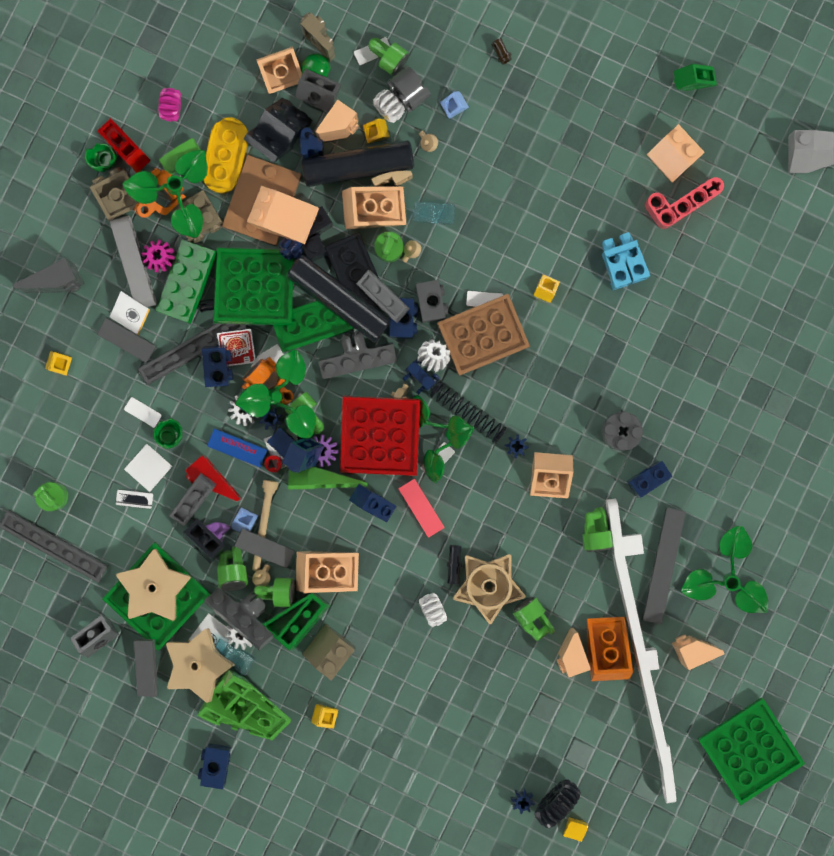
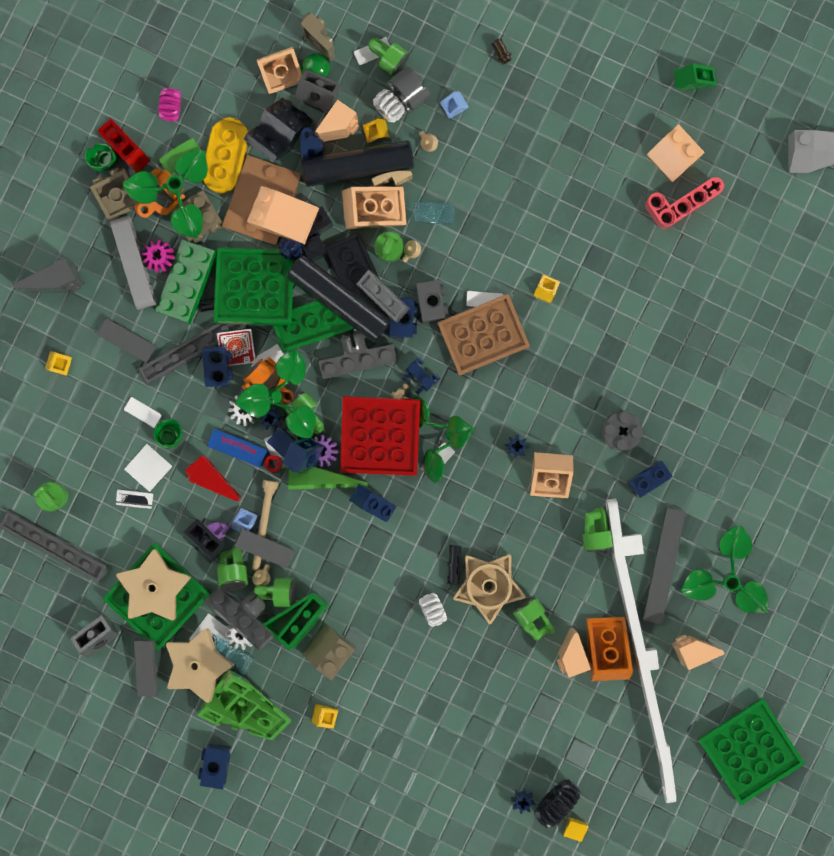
white sticker [110,291,150,335] -> none
dark grey tile [169,473,217,527] -> none
light nougat slope [296,551,359,593] -> none
coral tile [398,479,445,538] -> none
white gear [417,339,450,373] -> none
black piece [429,380,507,444] -> none
medium azure hips [602,232,650,291] -> none

